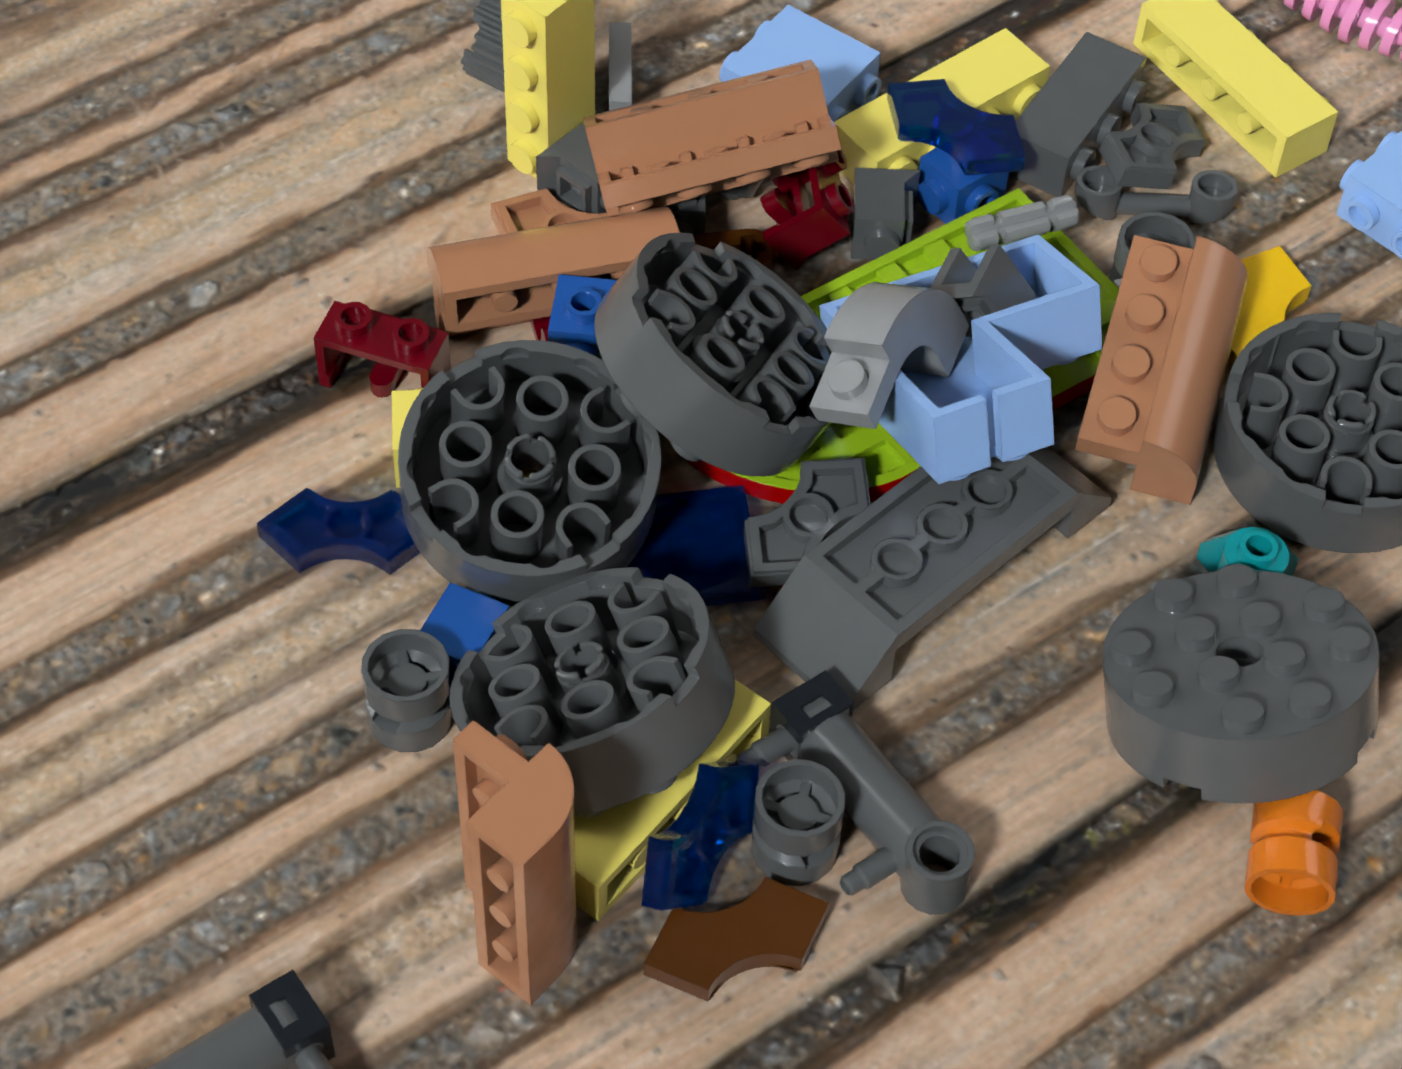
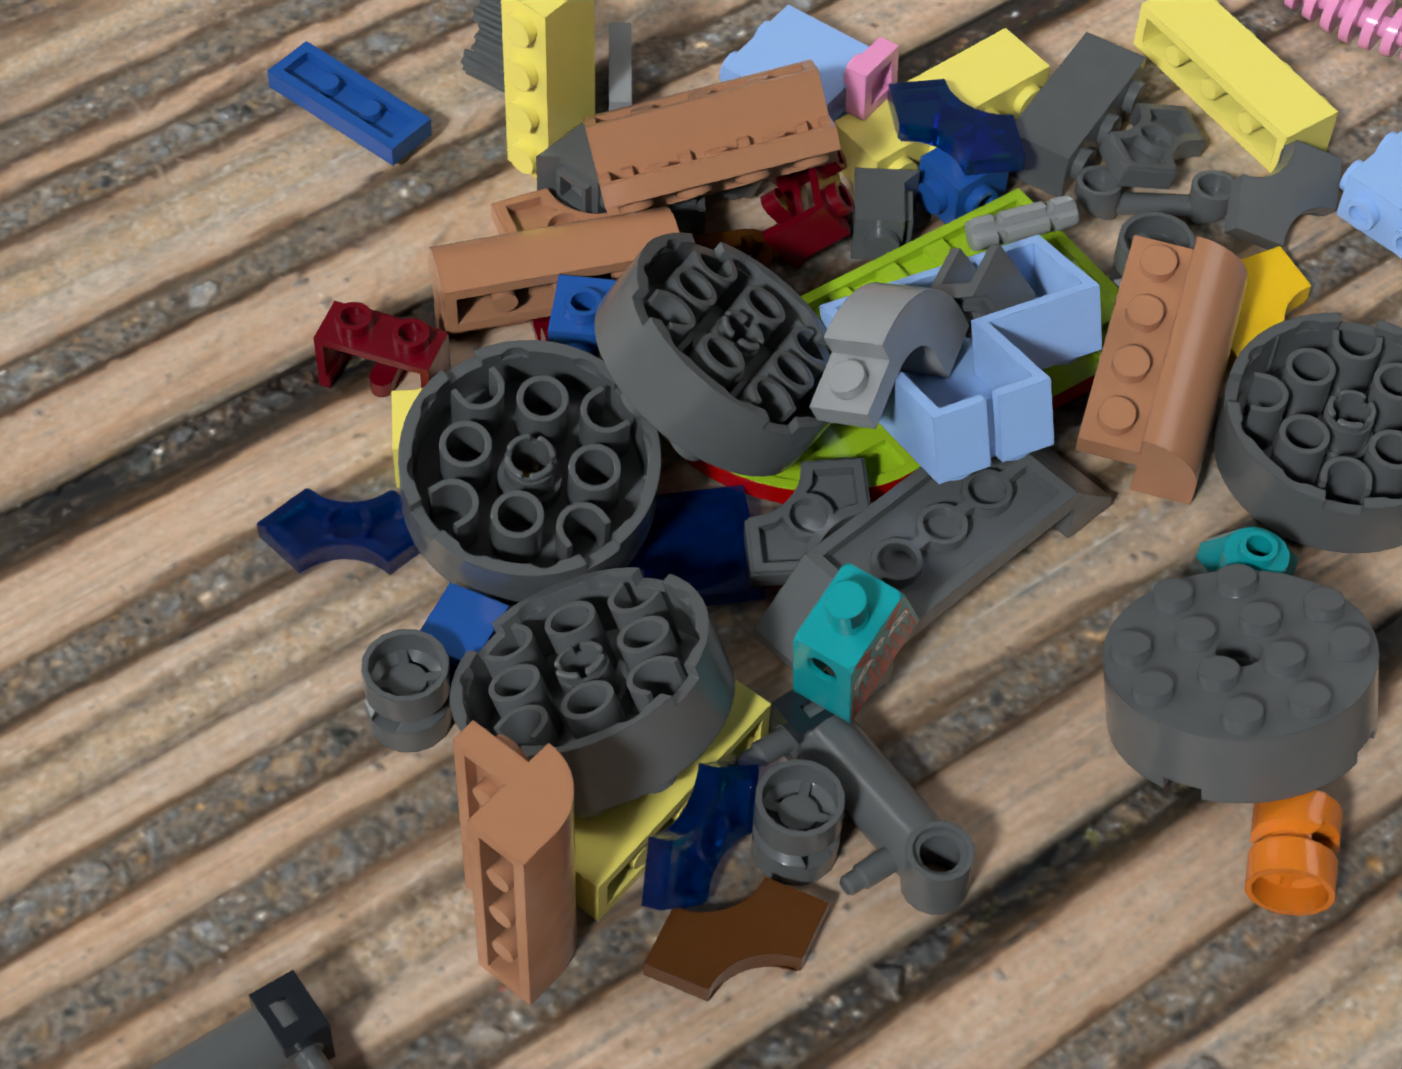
none -> blue plate [267,41,432,166]
none -> teal torso [793,563,919,724]
none -> bright pink plate [843,37,899,120]
none -> dark grey tile [1224,140,1343,250]

